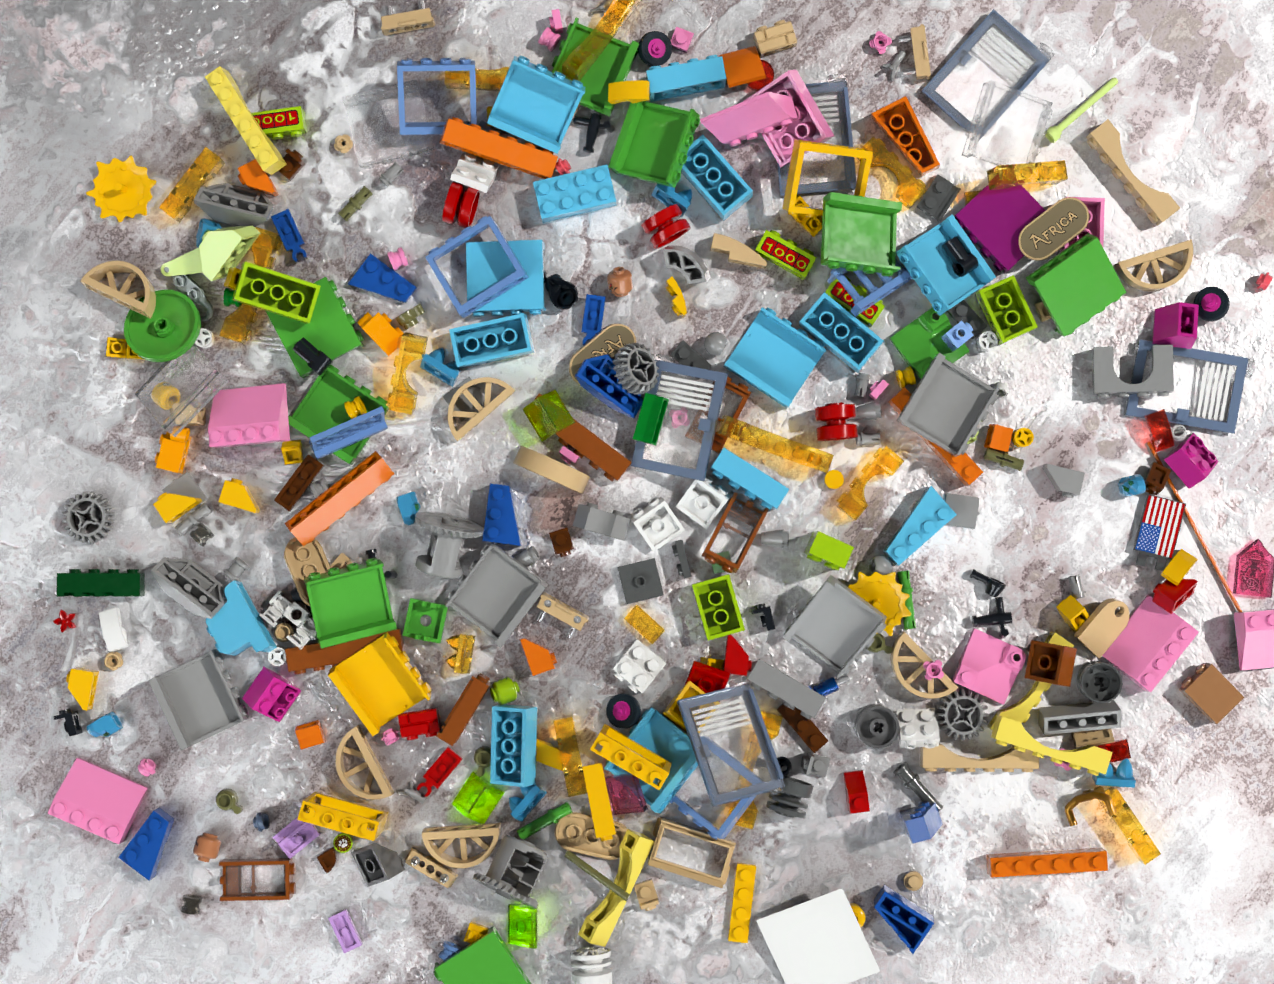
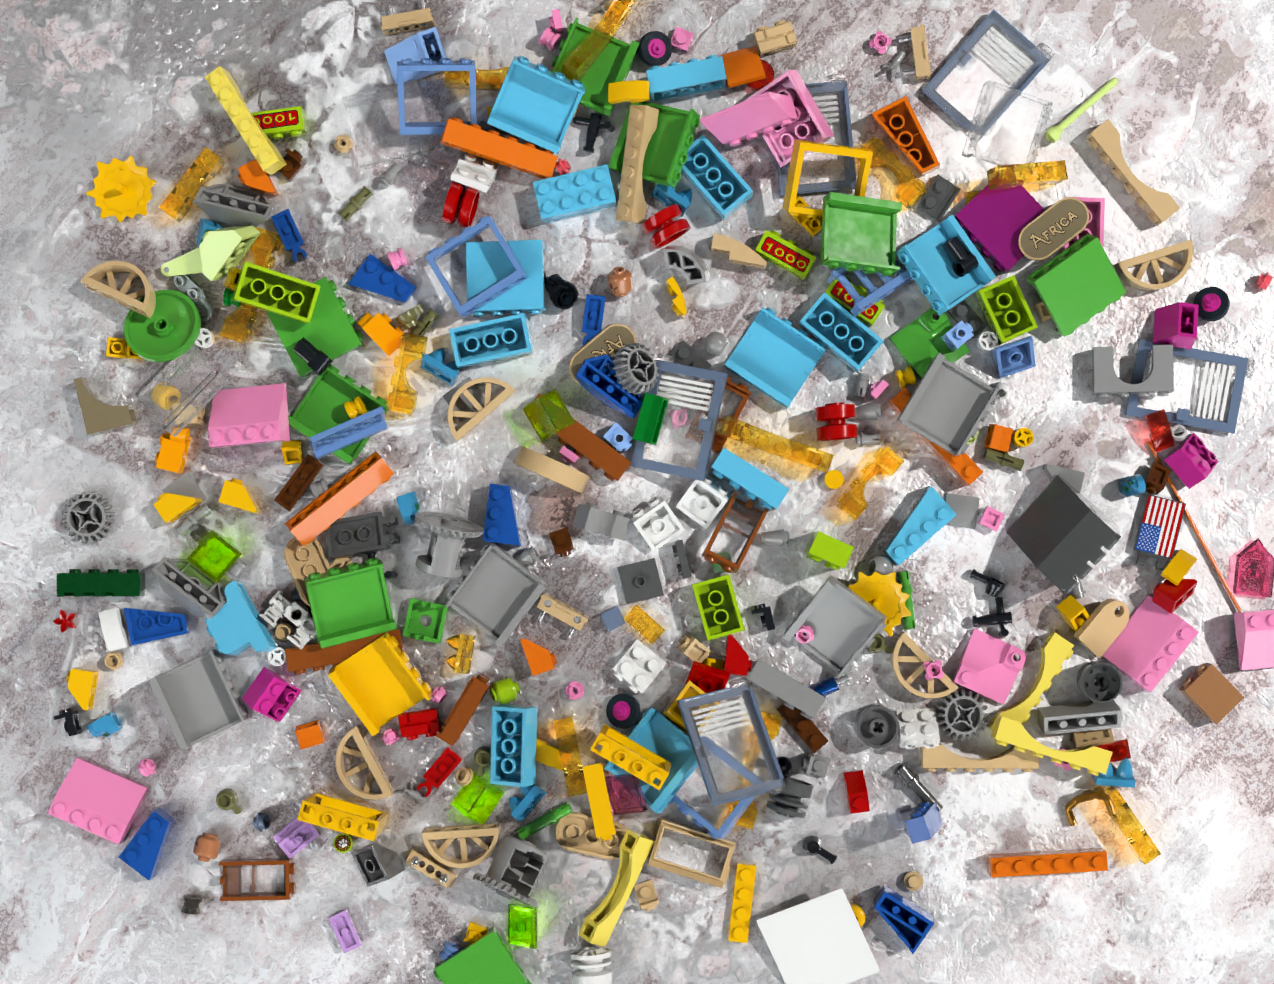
reddish brown tile [316,846,337,874] -> none
olive bar [564,851,631,901] -> none
dark orange slope [1025,640,1077,687] -> none
none -> dark tan arch [74,377,138,436]
none -> blue wing [124,608,190,646]
none -> clear neon green slope [186,530,242,583]
none -> dark grey tile [326,511,400,560]
none -> light blue slope [384,27,447,87]
none -> olive pin [407,308,440,346]
none -> bright pink plate [431,686,448,704]
none -> tan plate [455,767,473,786]
none -> bright pink plate [565,681,584,700]
none -> sand blue slope [600,606,626,632]
none -> light blue brick [603,423,633,453]
none -> tan arch [616,105,659,224]
none -> tan bracket [677,633,711,663]
none -> bright pink plate [795,625,814,644]
none -> black bar [803,835,837,864]
none -> bright pink plate [979,506,1005,532]
none -> medium blue slope [990,336,1036,378]
none -> dark grey windscreen [1006,475,1121,594]

